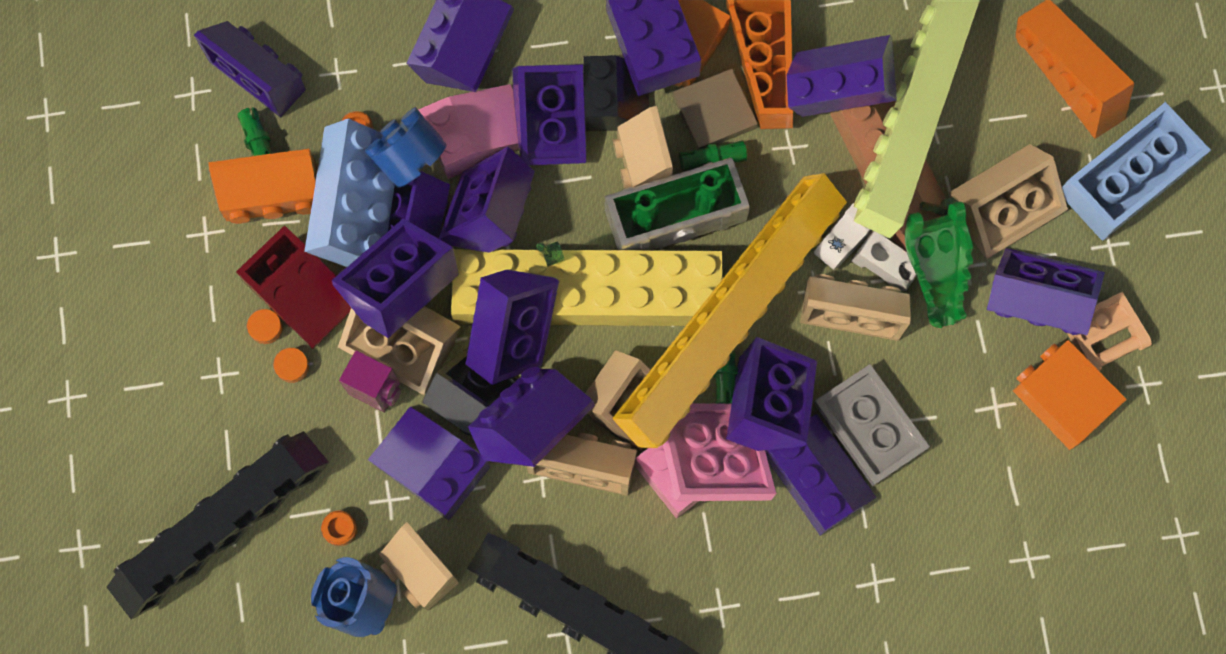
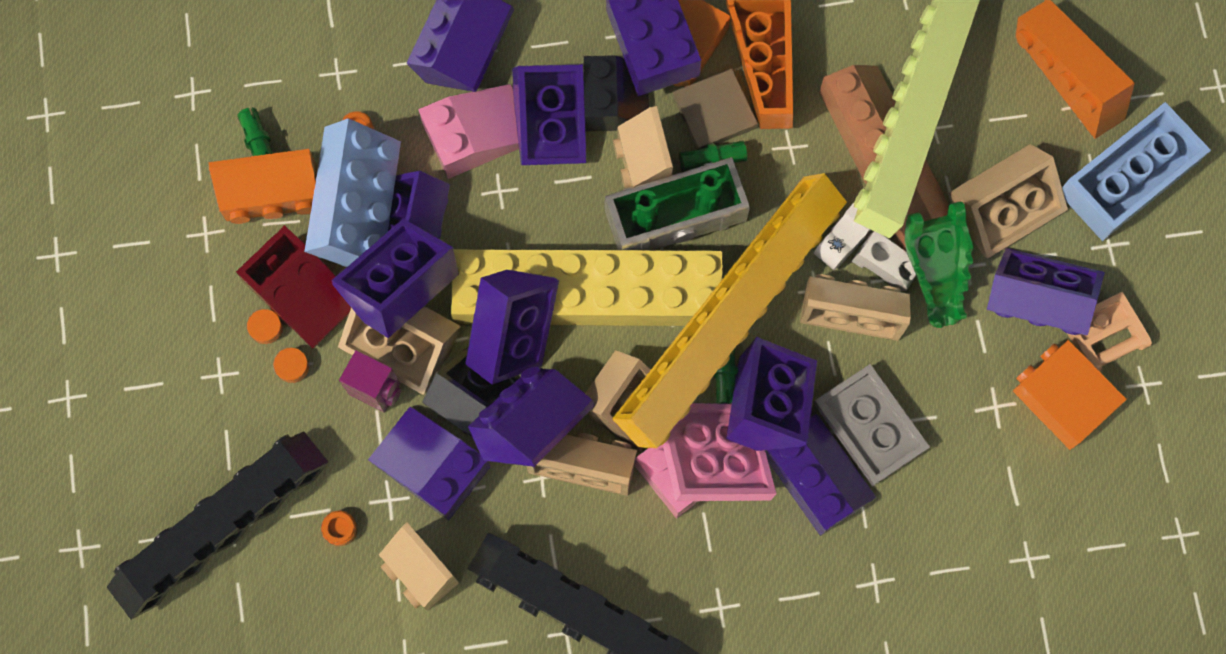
slope [194,21,306,118] -> none
blue brick [311,557,397,637] -> none
blue brick [365,107,447,187] -> none
dark purple slope [439,147,535,253] -> none
clear green hand [536,241,565,267] -> none
dark purple slope [786,35,897,117] -> none
hand [919,198,959,217] -> none

